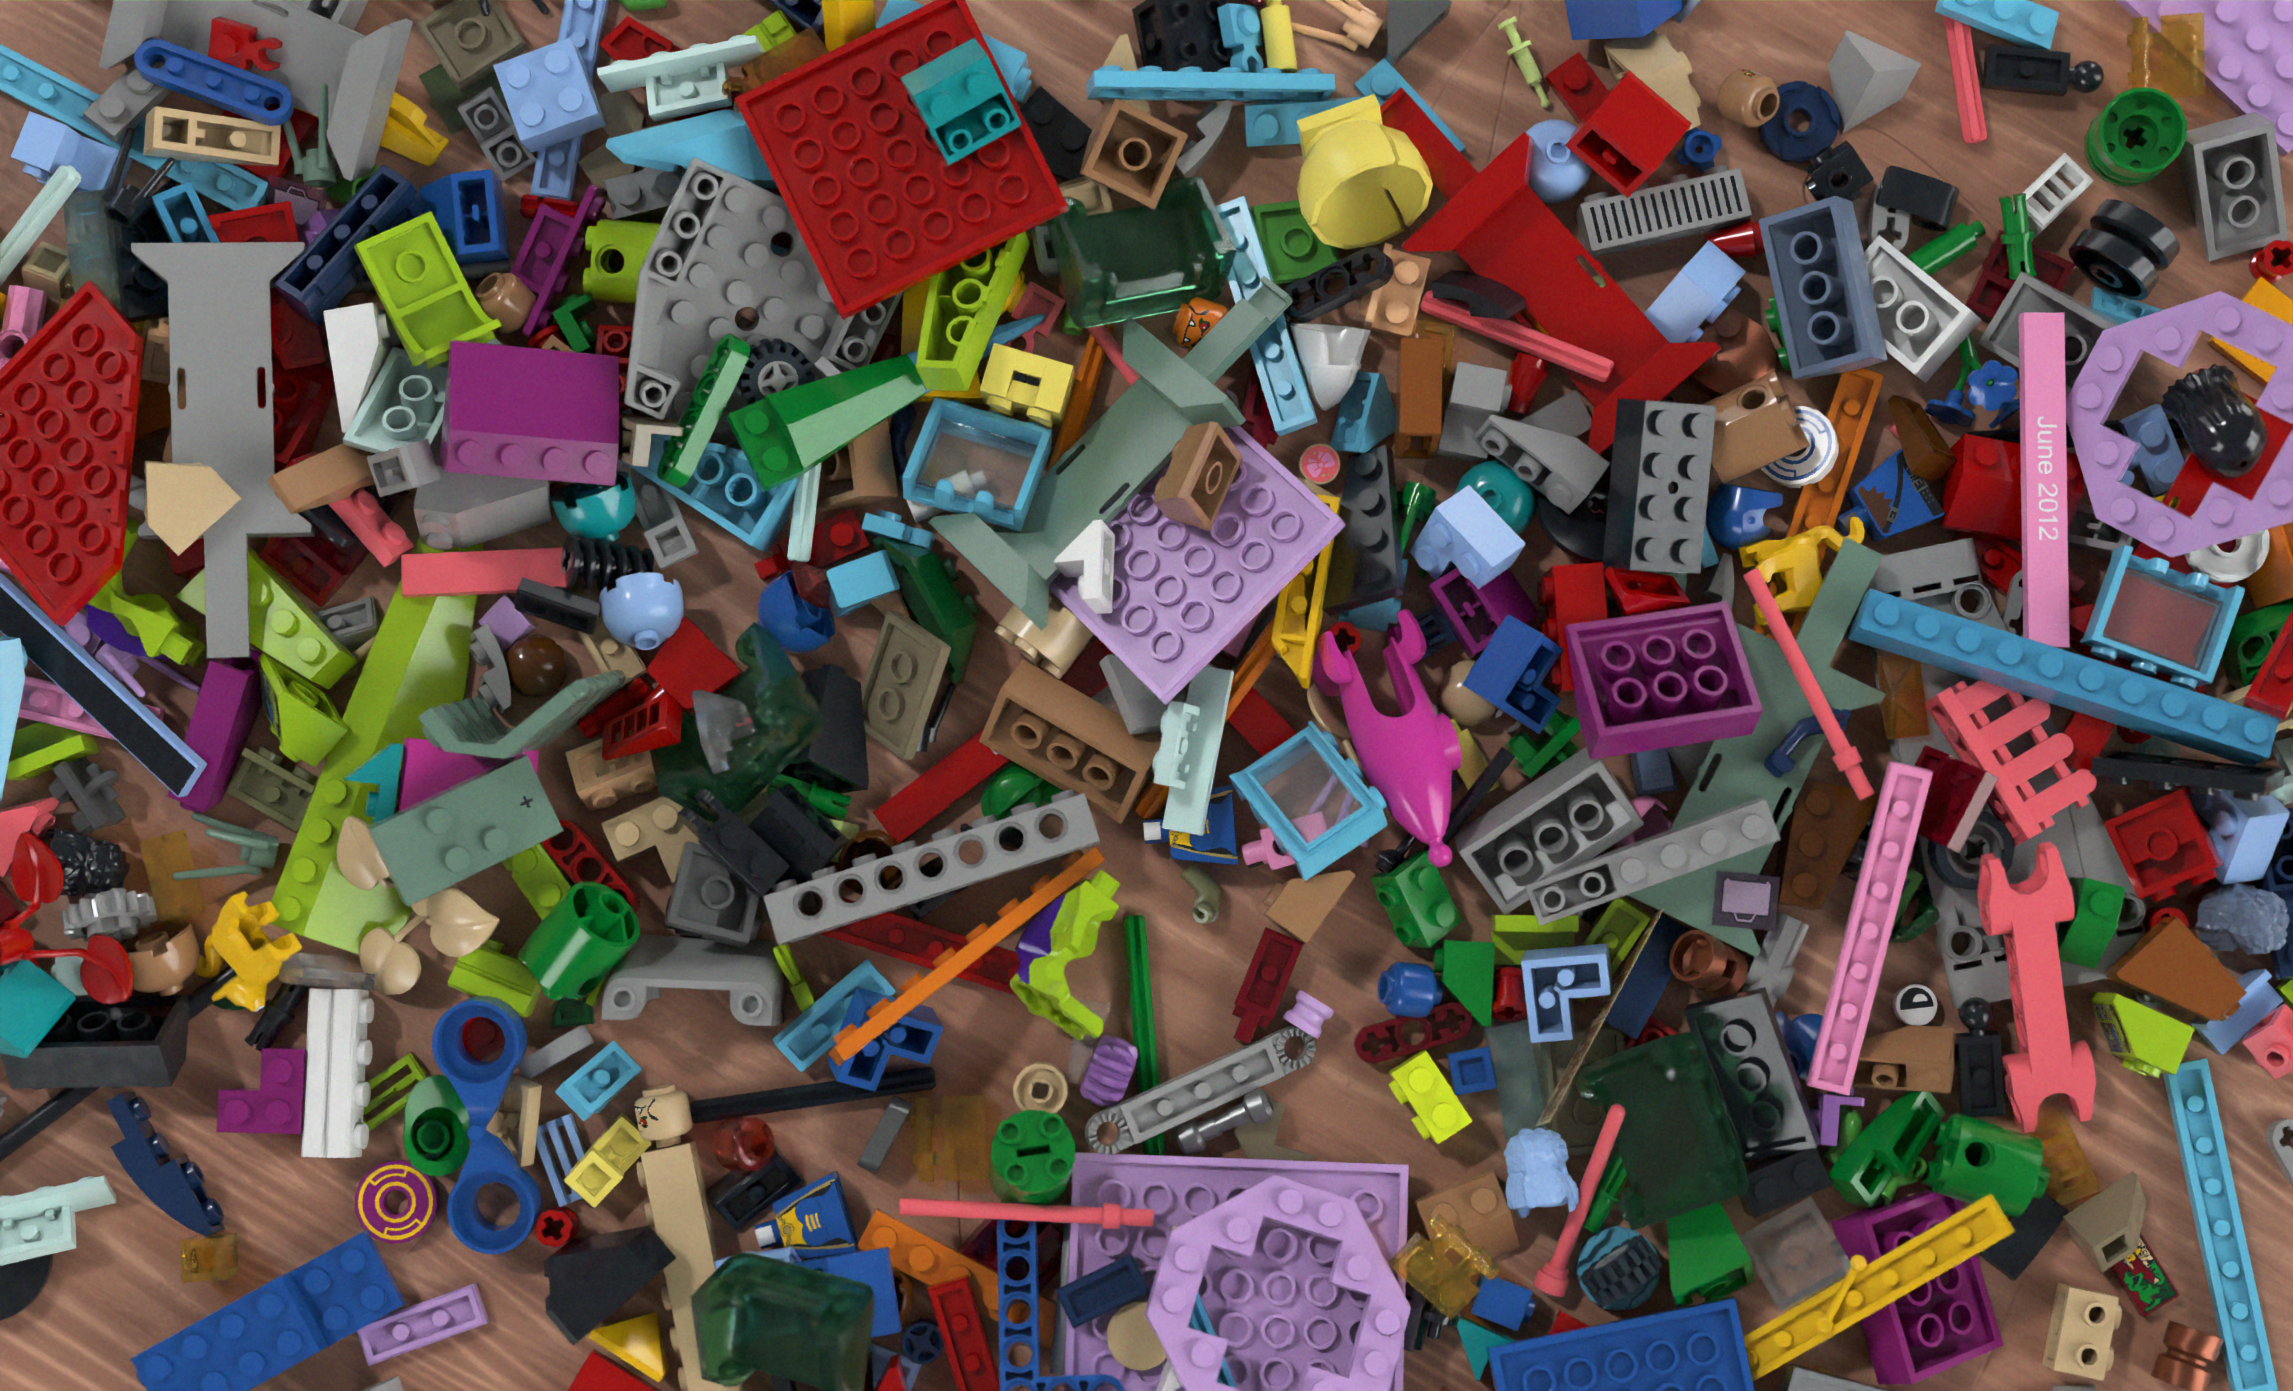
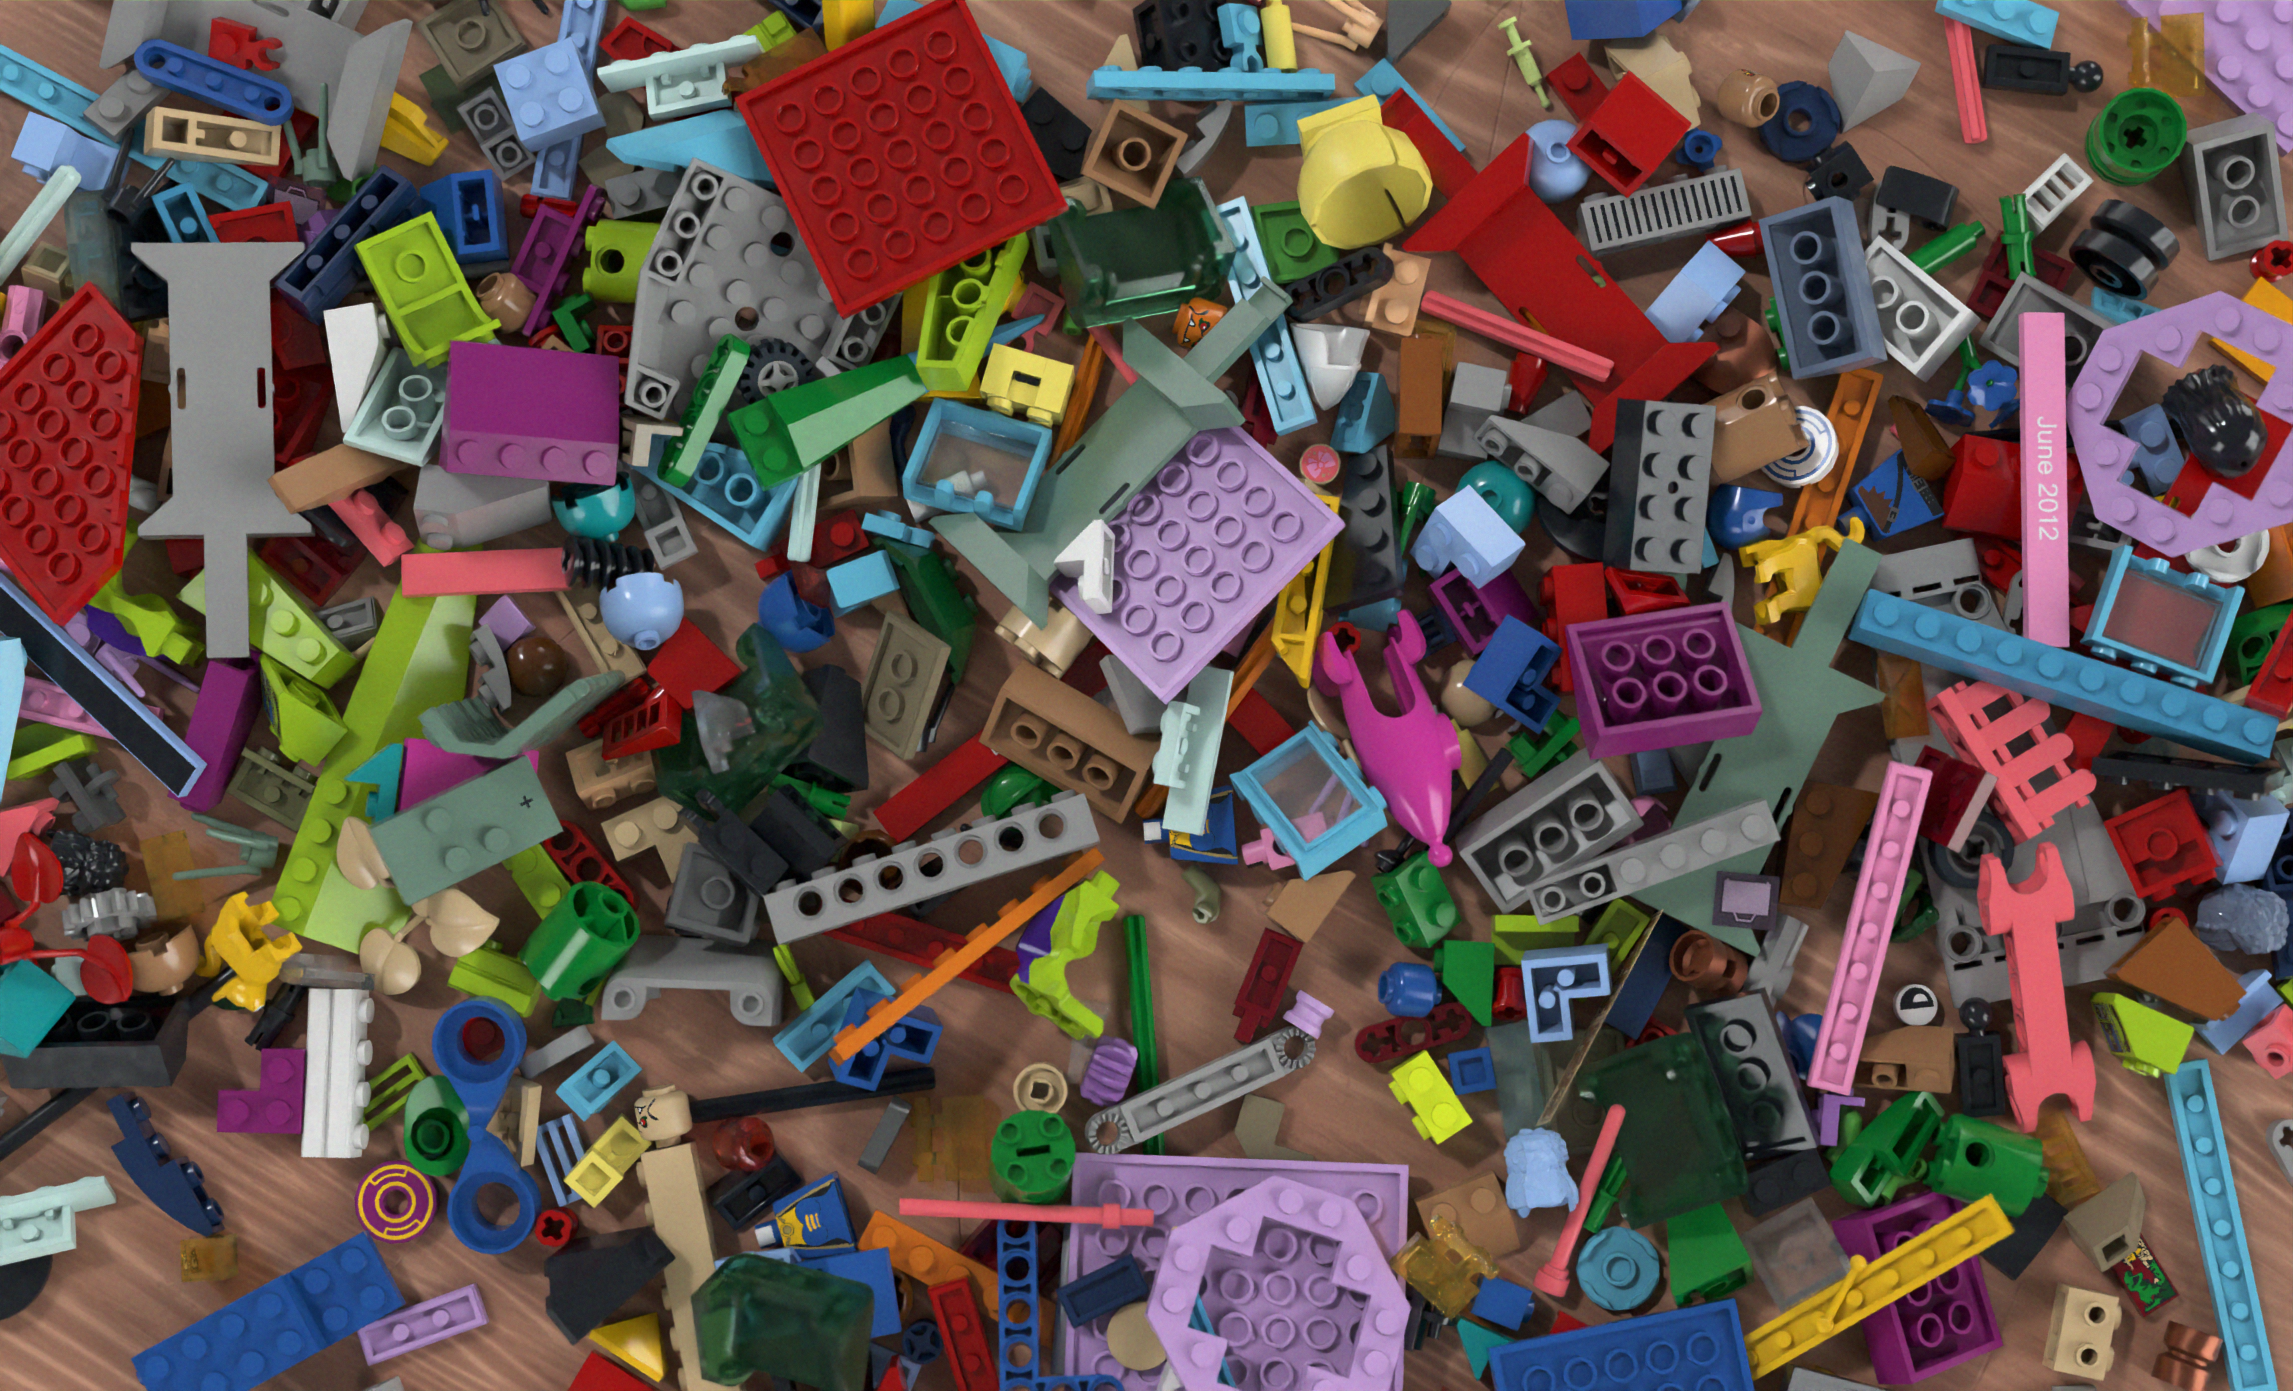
tan slope [144,461,241,556] -> none
light grey slope [367,439,441,497] -> none
black plate [514,577,601,635] -> none
teal slope [900,38,1022,165] -> none
medium nougat slope [1153,421,1243,531] -> none
flat silver piece [1175,1088,1275,1156] -> none
black slope [1432,270,1526,319] -> none
black wheel [1580,1235,1662,1307] -> none
coral bar [1743,568,1875,801] -> none
dark blue piece [1764,708,1851,778] -> none
green slope [2057,877,2126,969] -> none

